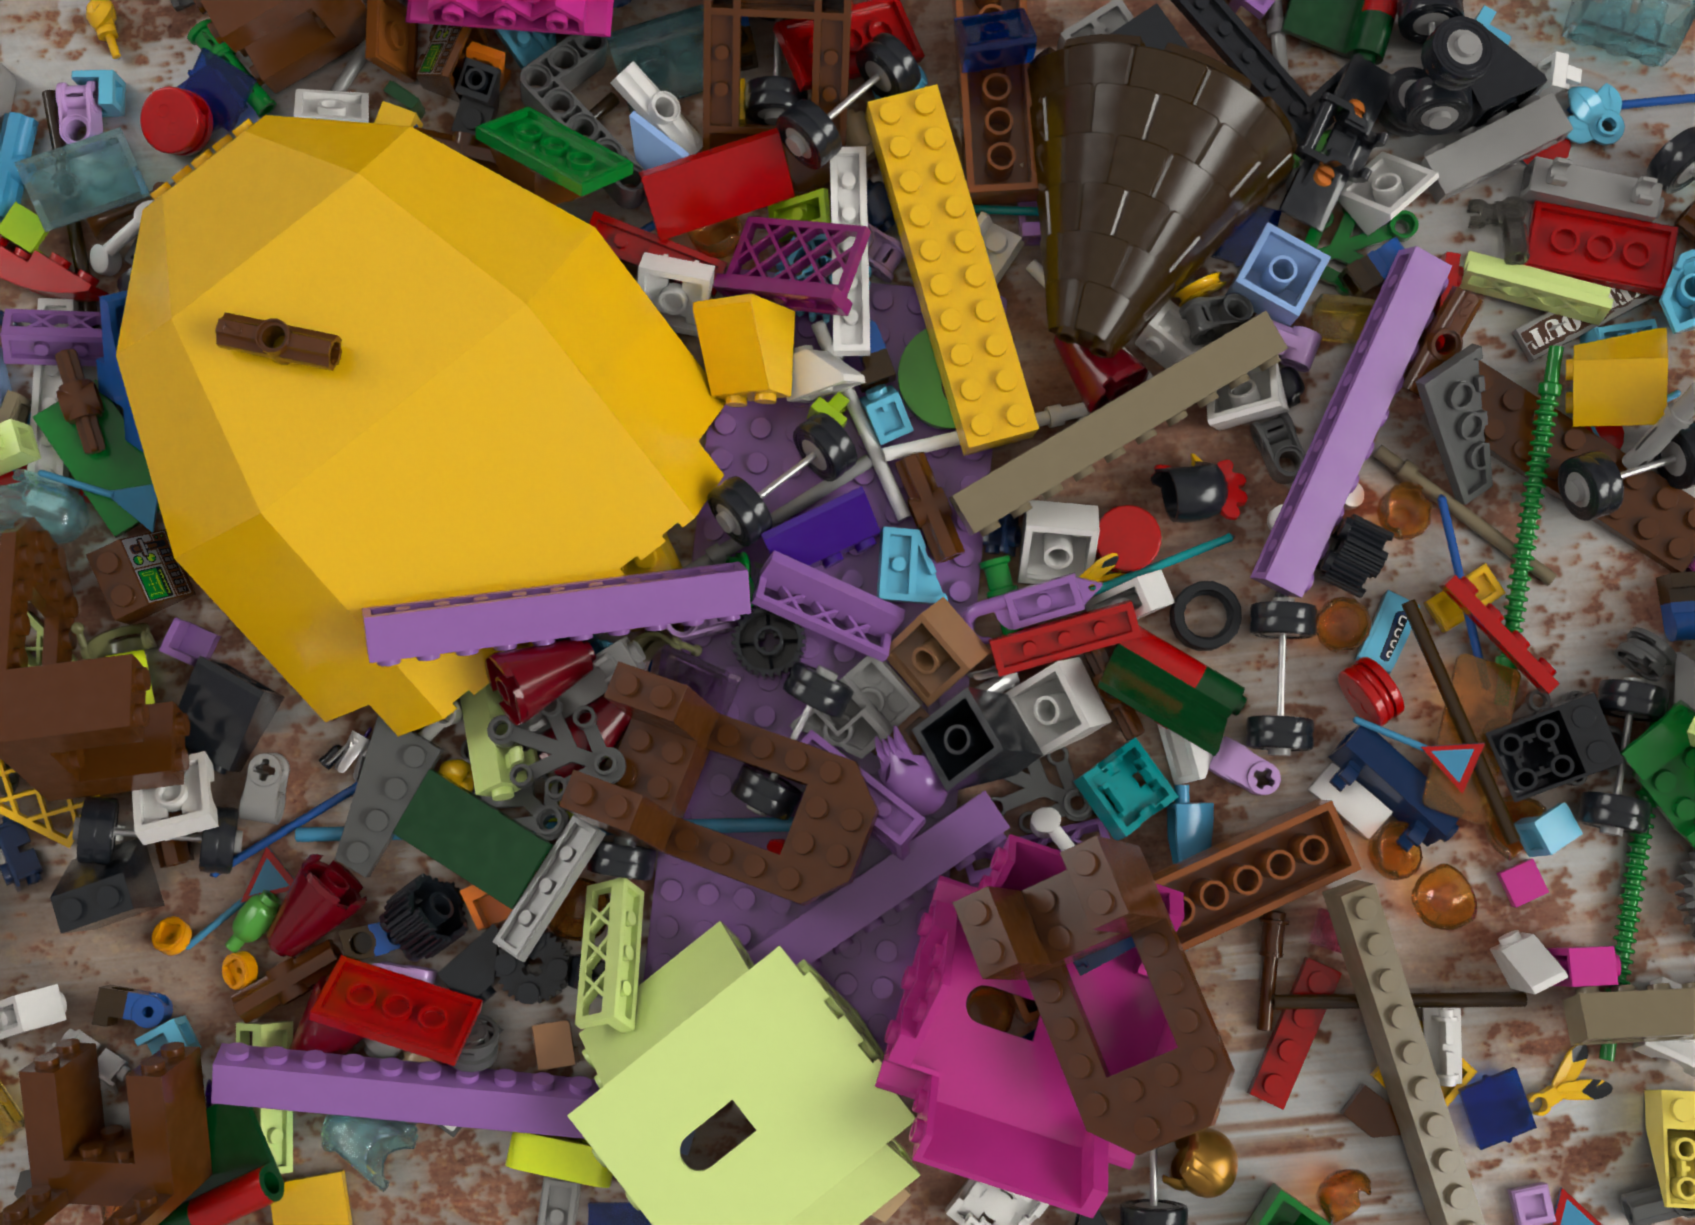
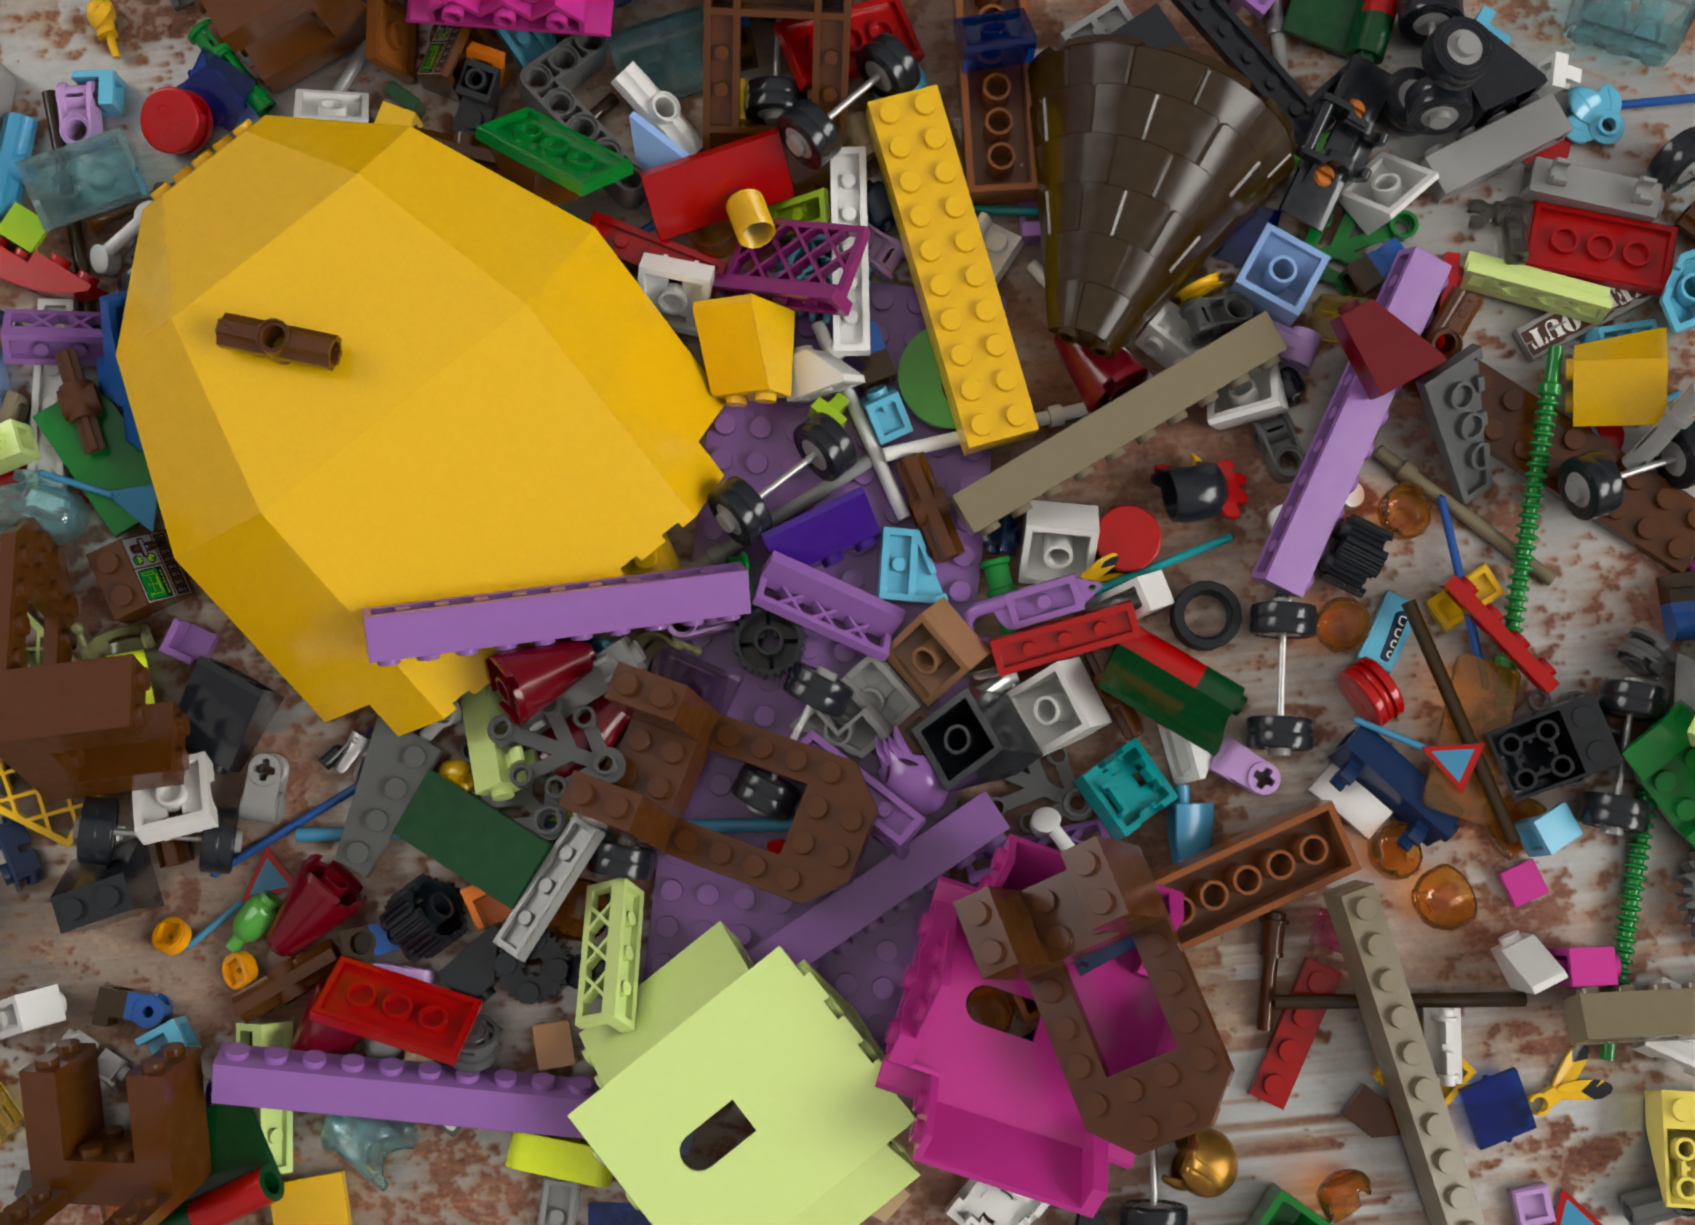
none -> yellow piece [726,189,776,249]
none -> dark red slope [1329,299,1447,400]

